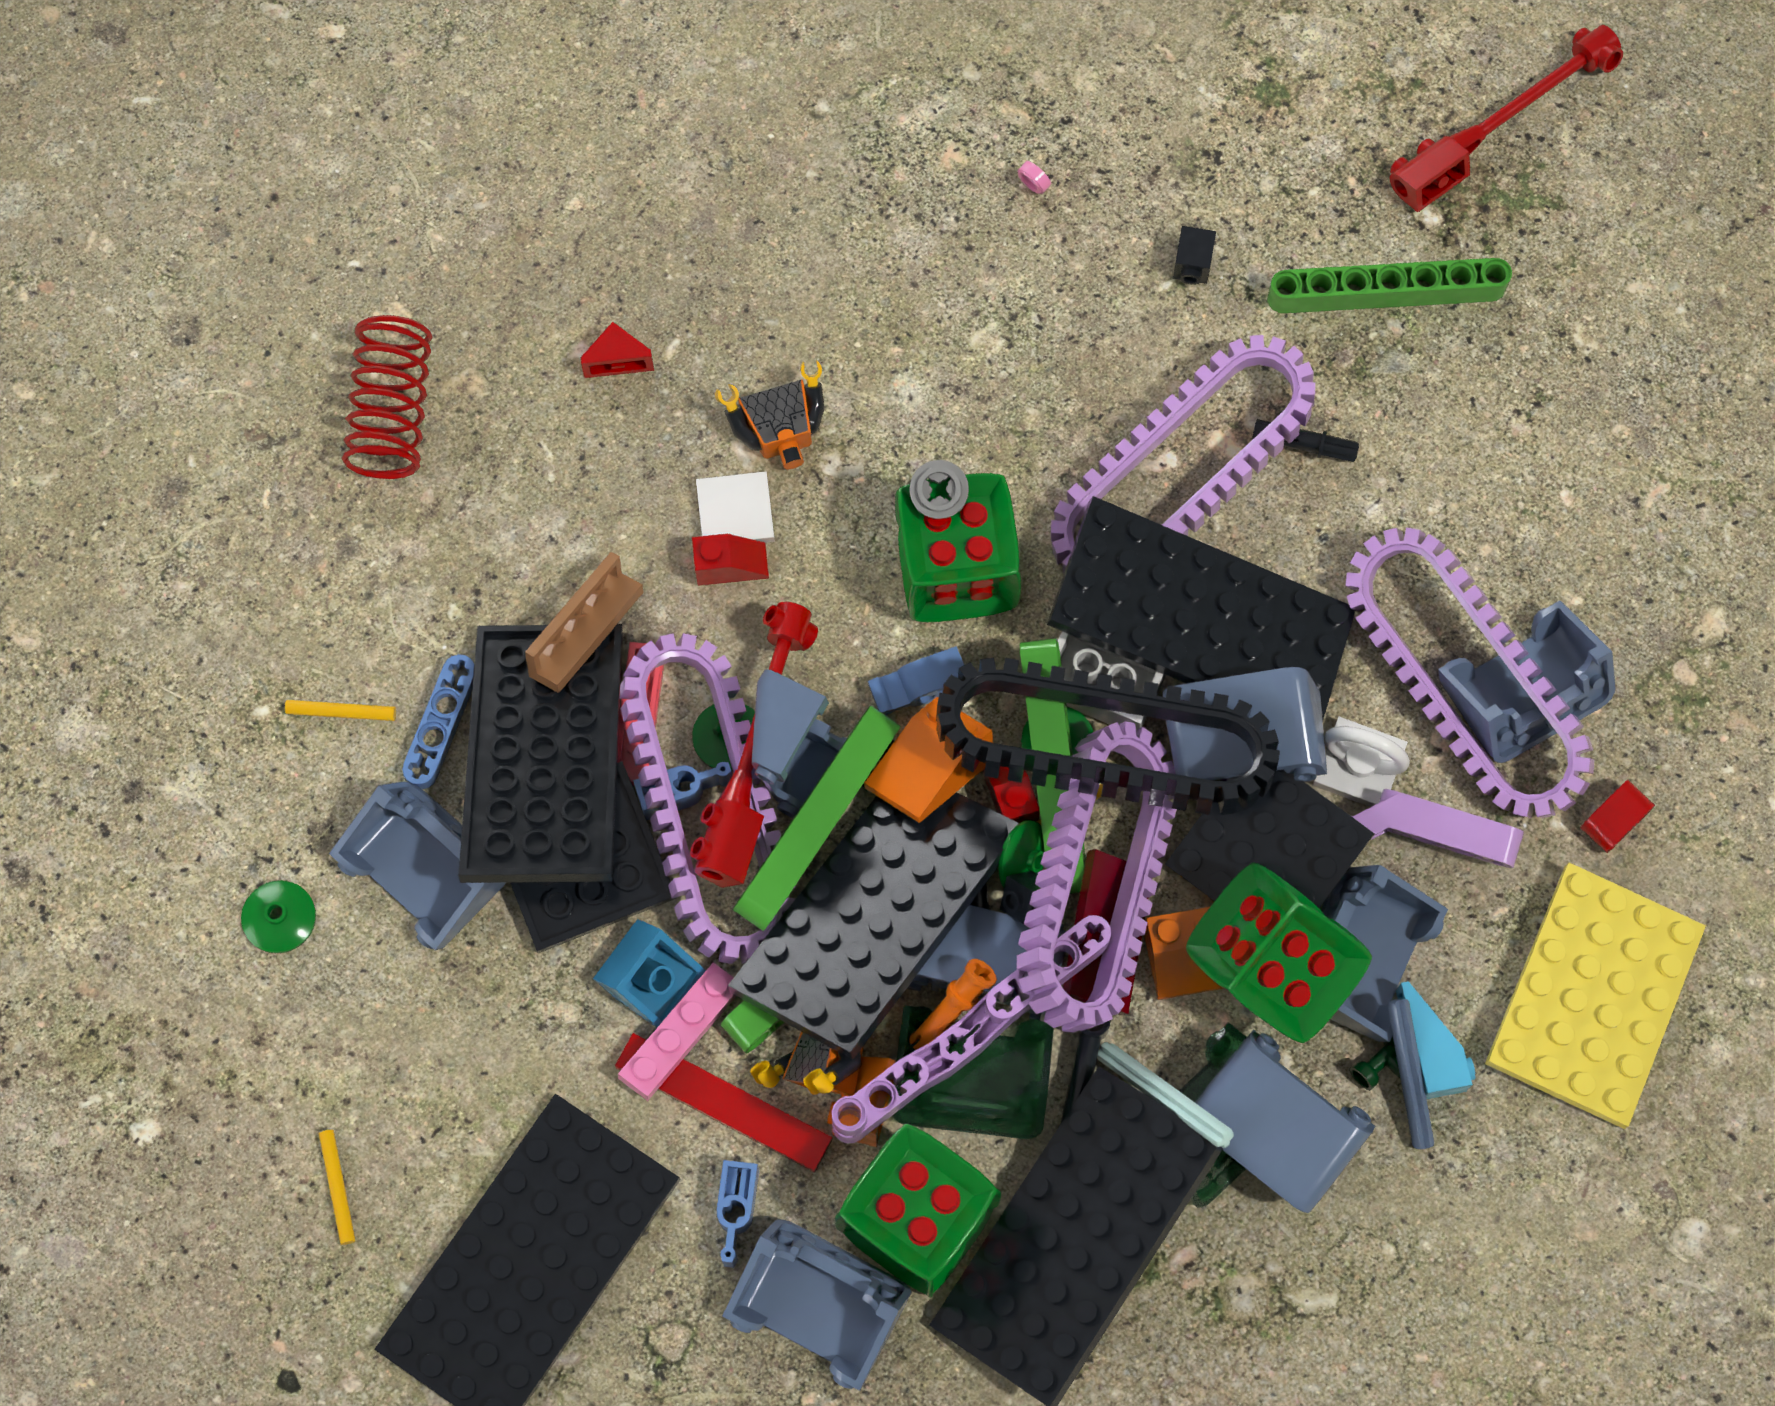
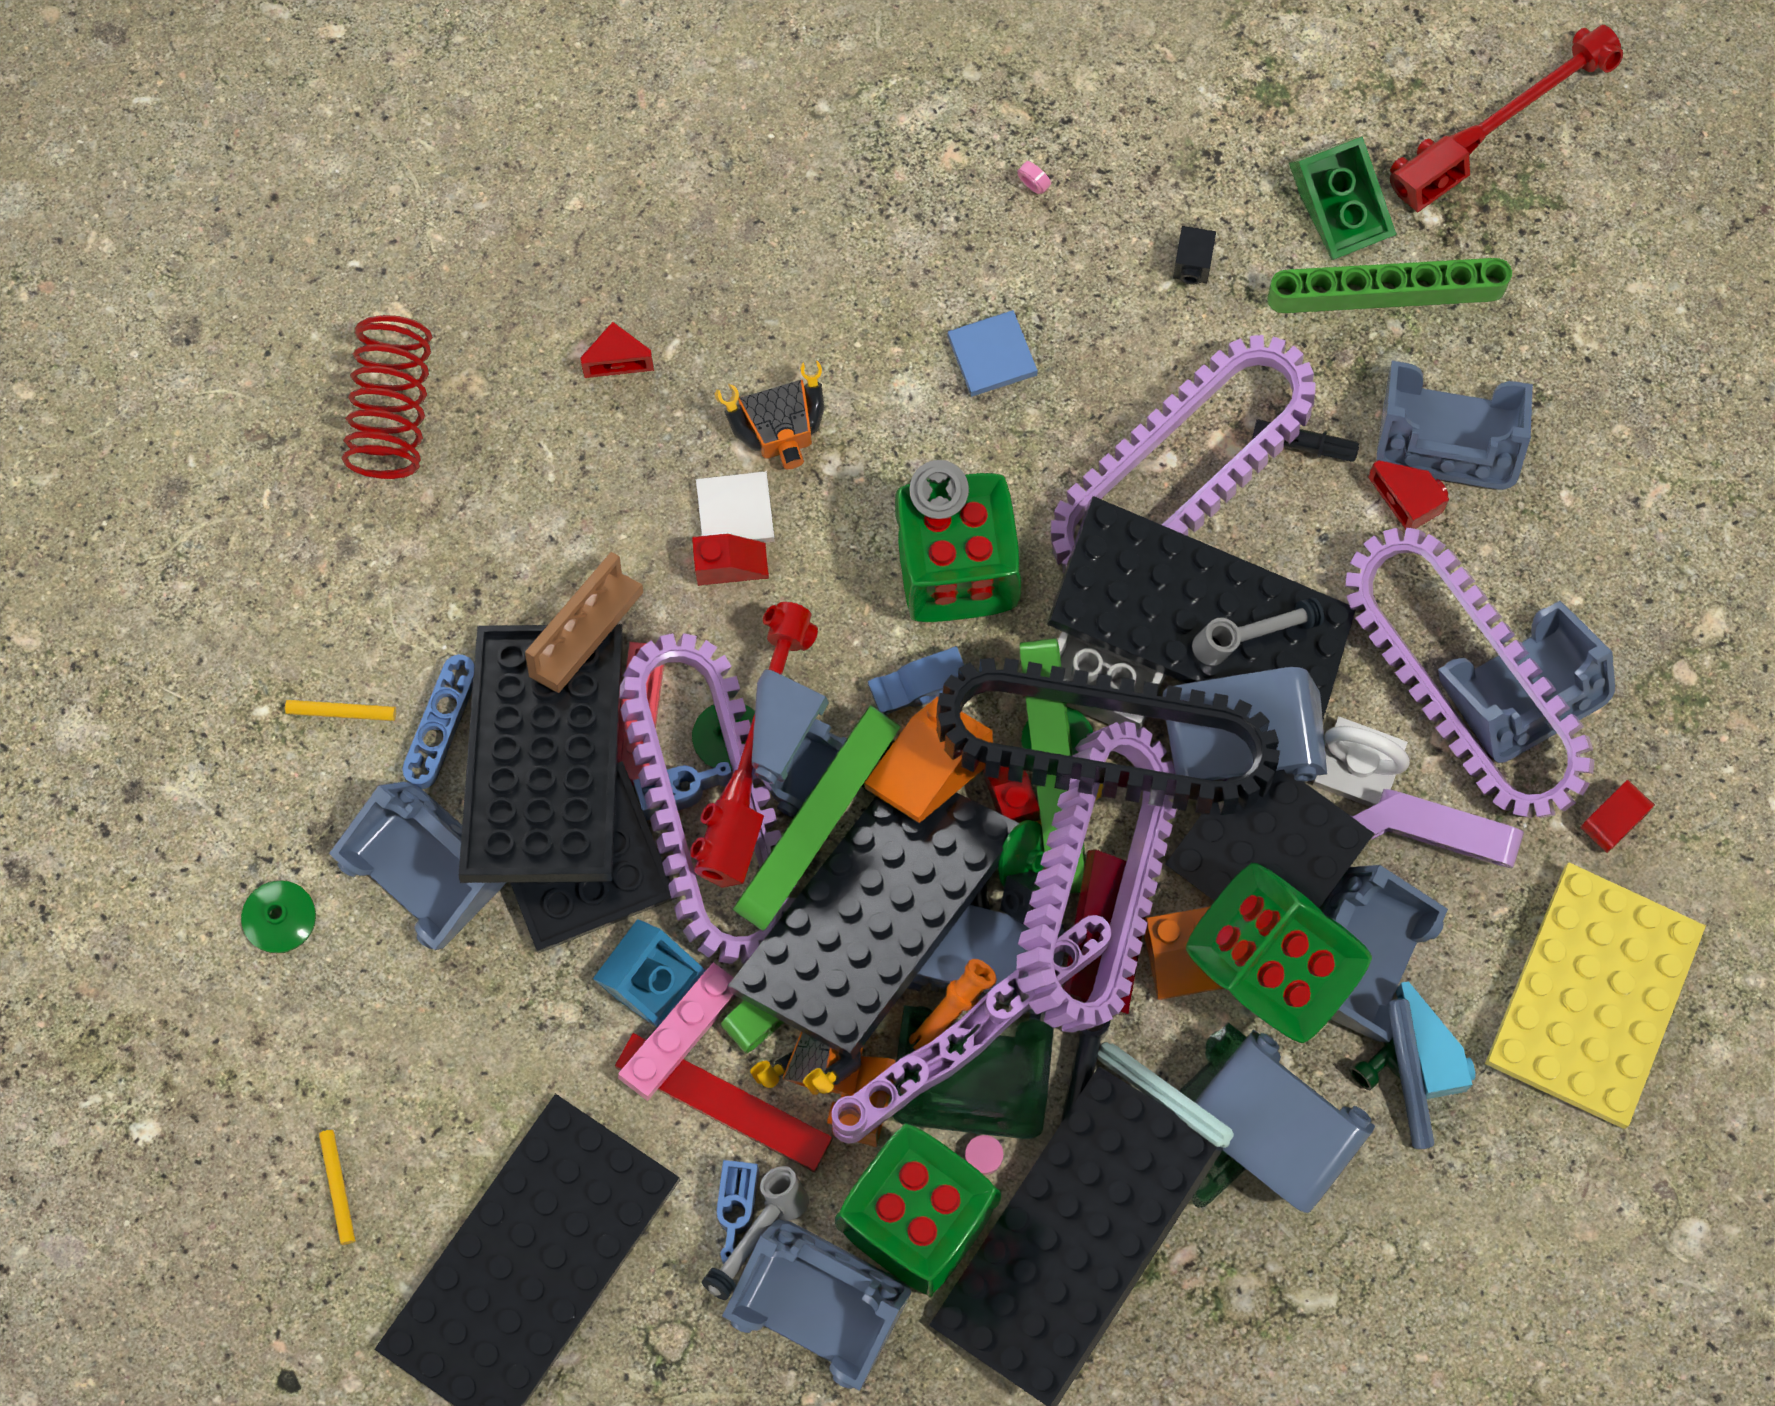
none -> light grey piece [702,1166,809,1300]
none -> medium blue tile [947,310,1038,397]
none -> bright pink tile [965,1135,1003,1175]
none -> light grey piece [1192,597,1324,666]
none -> green slope [1289,136,1397,260]
none -> red slope [1368,460,1449,530]
none -> sand blue windscreen [1377,361,1533,490]

